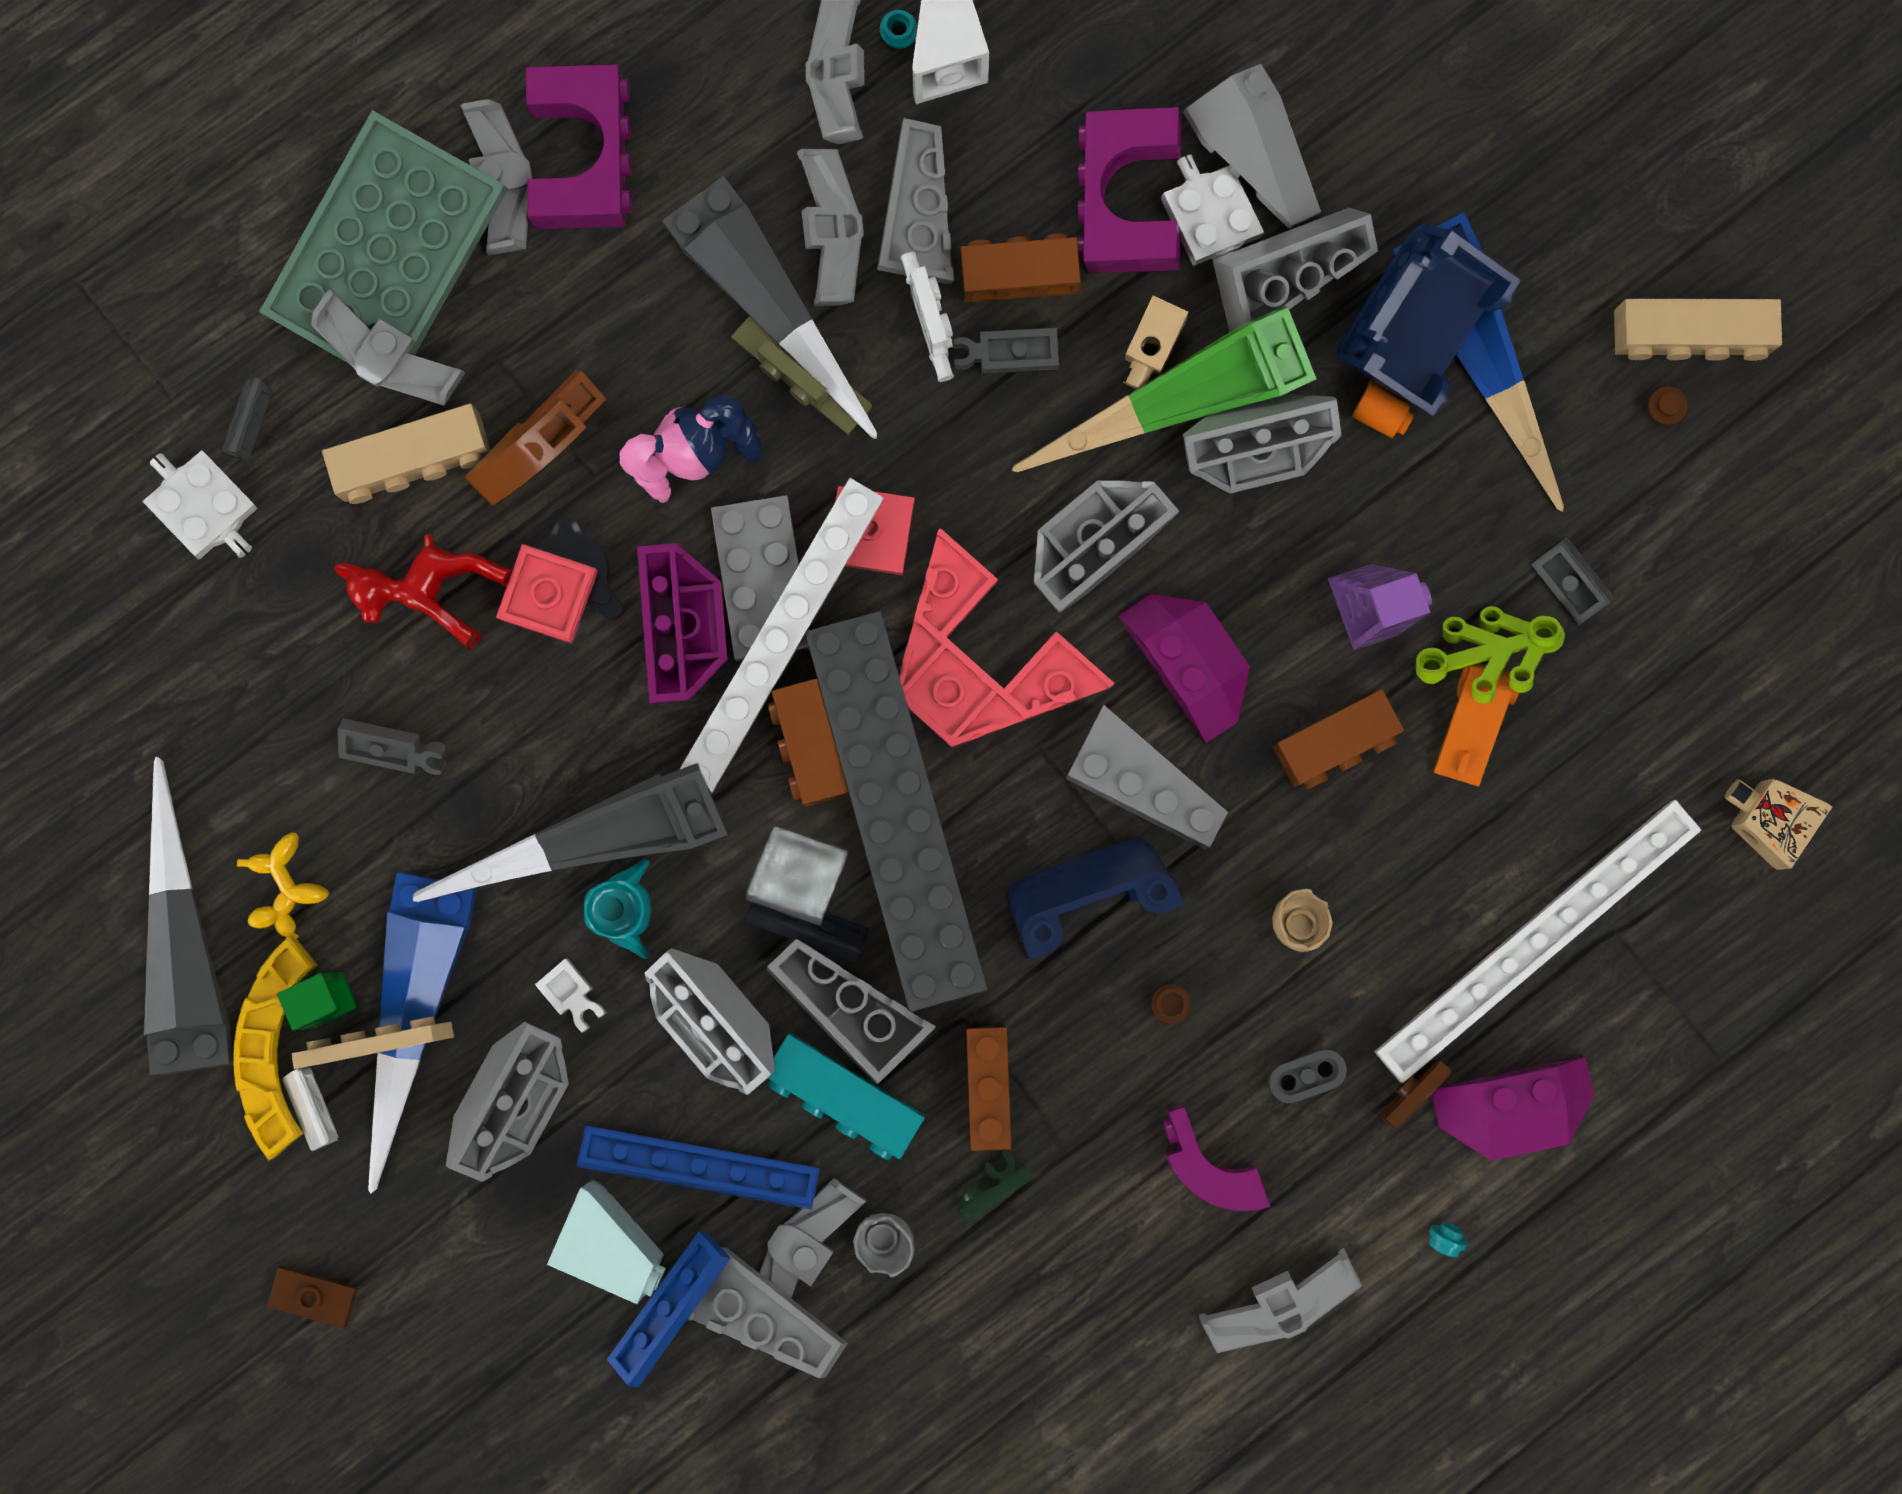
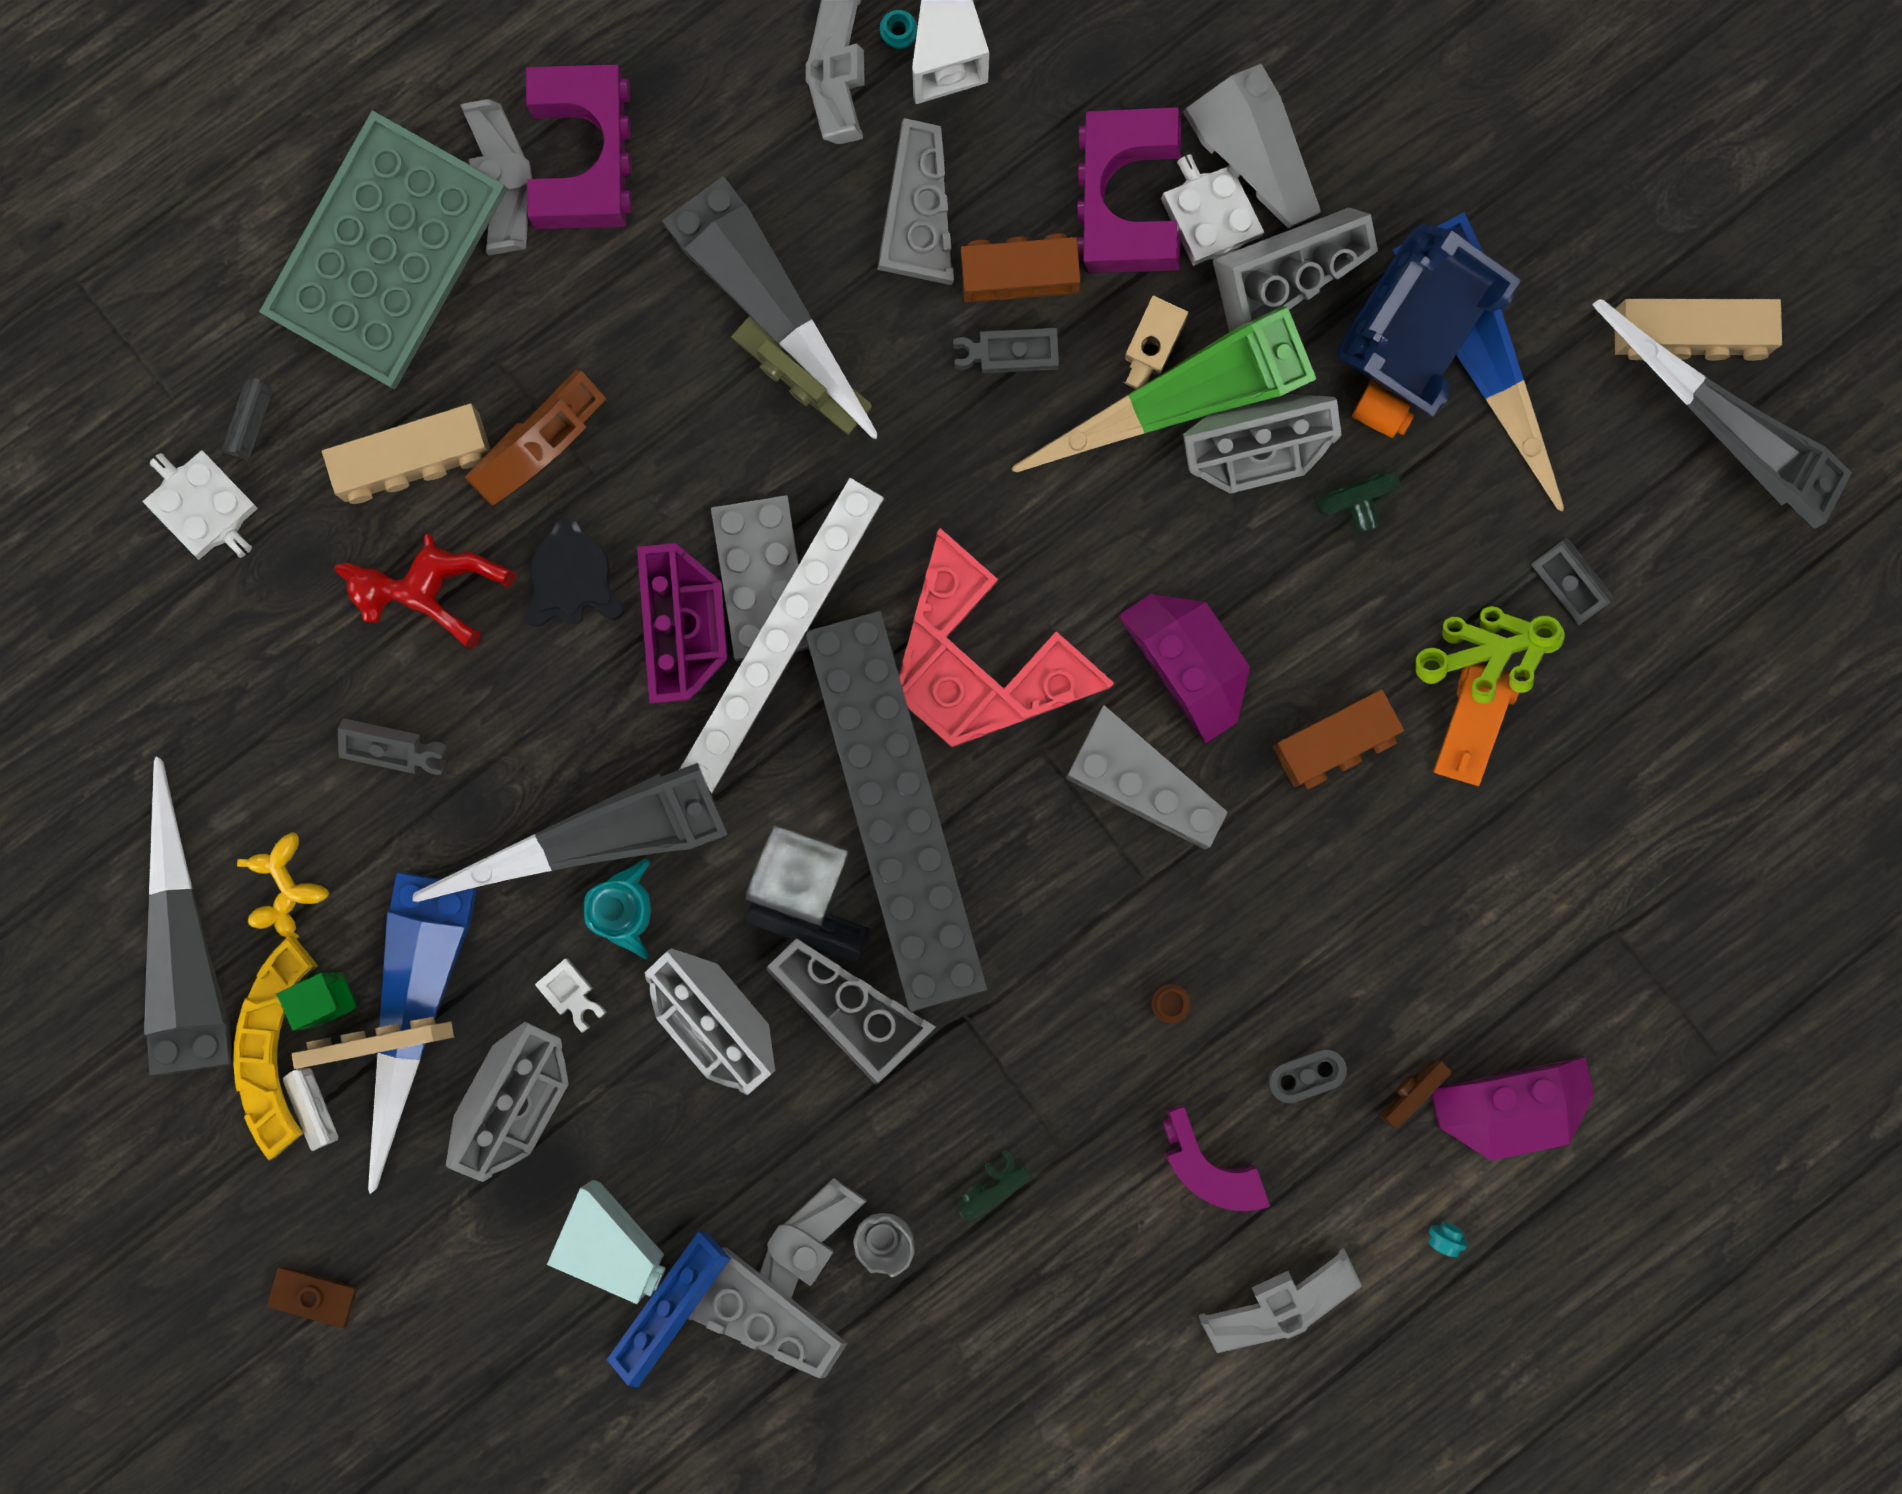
light grey plate [311,289,465,406] -> none
coral plate [496,544,598,644] -> none
blue tile [577,1126,820,1210] -> none
hair [620,395,762,503] -> none
dark orange brick [767,679,850,807] -> none
teal brick [767,1033,925,1161] -> none
light grey plate [797,149,864,306] -> none
coral plate [836,486,915,575] -> none
white plate [900,252,954,382] -> none
dark orange brick [966,1026,1011,1151] -> none
dark blue windscreen [1006,838,1184,960] -> none
light grey wedge [1034,480,1179,613] -> none
tan hair [1272,889,1333,952] -> none
medium lavender wedge [1328,564,1432,650] -> none
white plate [1374,800,1701,1083] -> none
reddish brown plate [1647,386,1688,425] -> none
tan torso [1725,779,1832,870] -> none
none -> clear green tile [1314,472,1401,532]
none -> dark grey plate [1593,299,1852,529]

